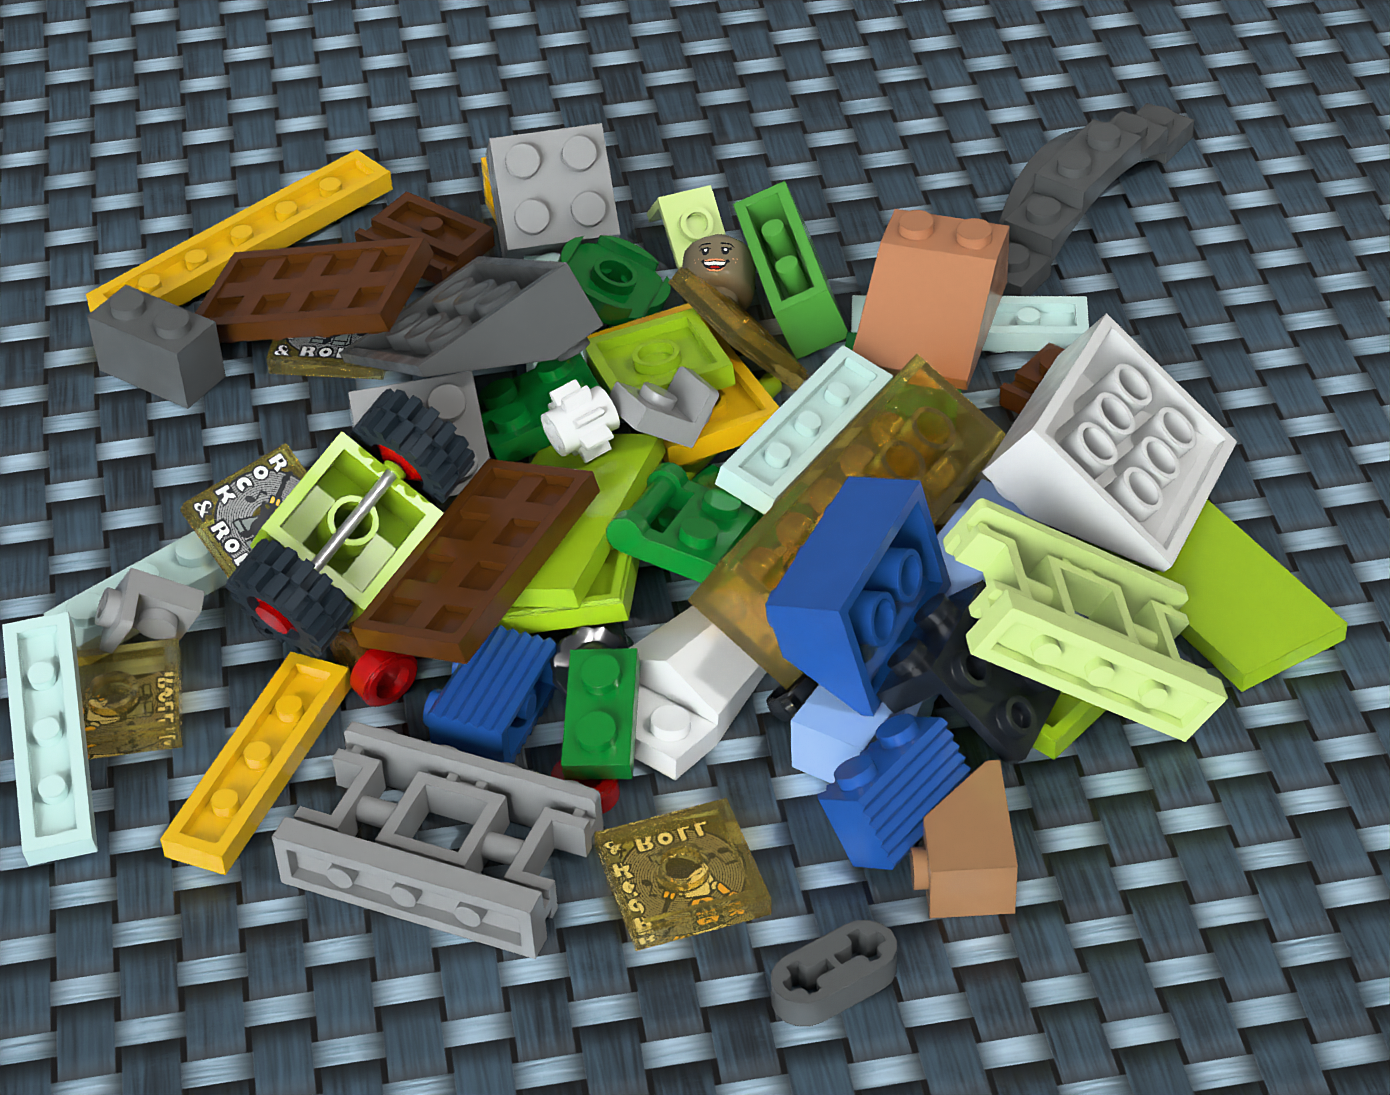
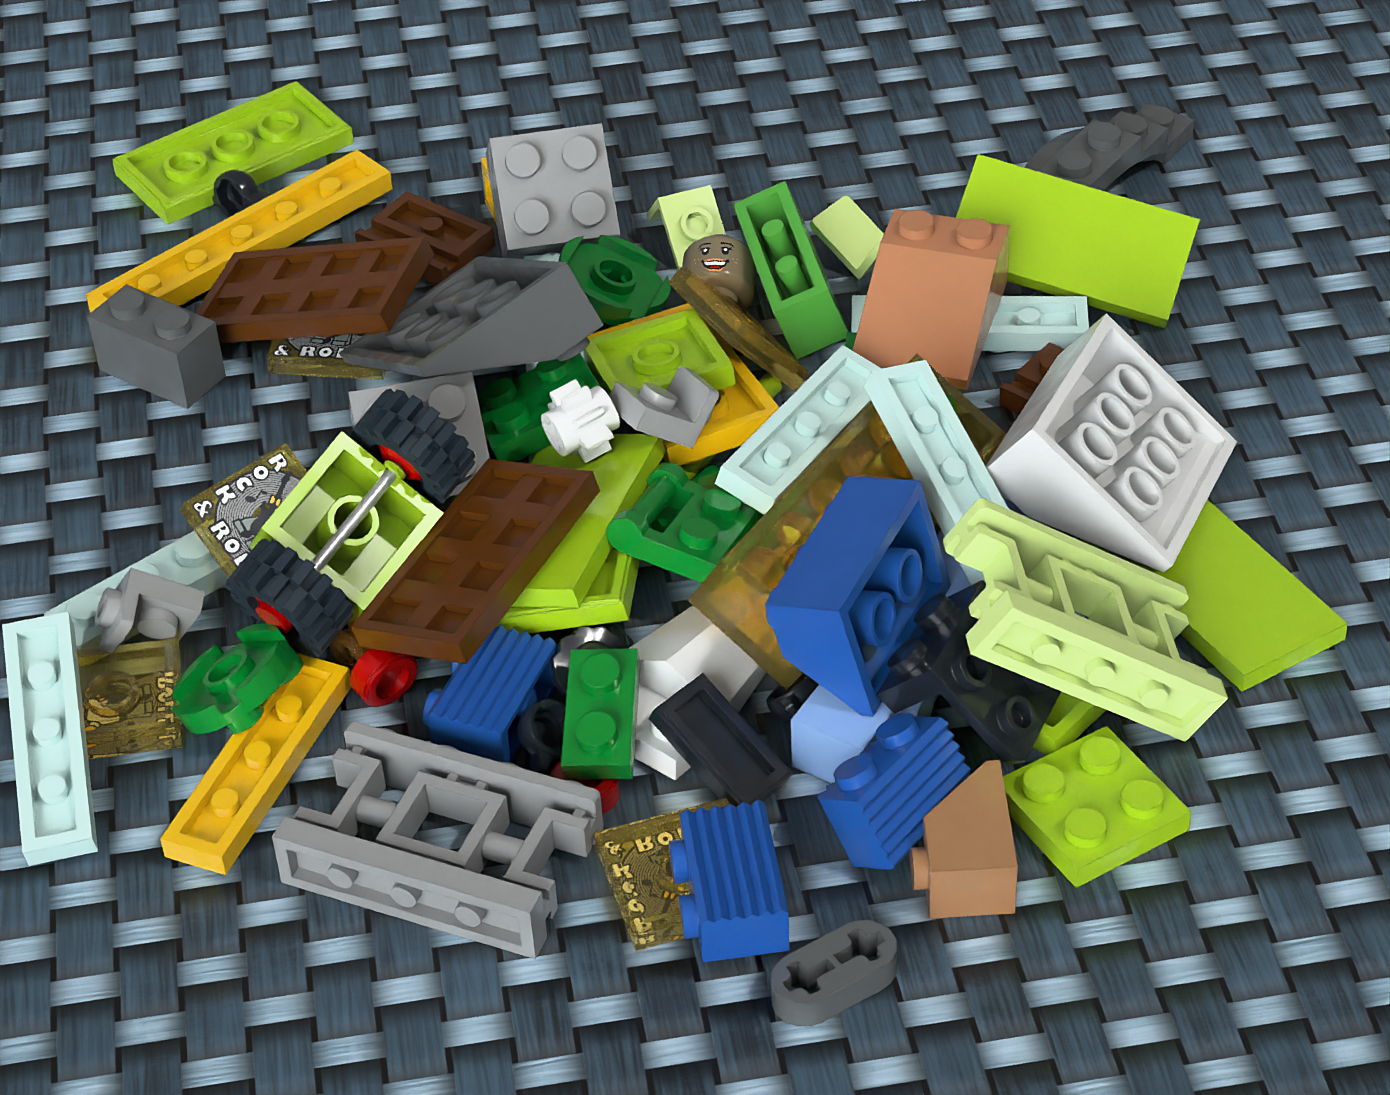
none -> lime tile [112,81,354,225]
none -> green plate [171,622,303,734]
none -> black piece [212,170,271,217]
none -> black piece [518,699,566,774]
none -> black tile [648,673,793,807]
none -> blue brick [669,800,789,962]
none -> yellowish green bracket [810,196,884,280]
none -> light aqua plate [864,360,1009,585]
none -> lime tile [956,154,1200,328]
none -> lime plate [1003,726,1191,888]

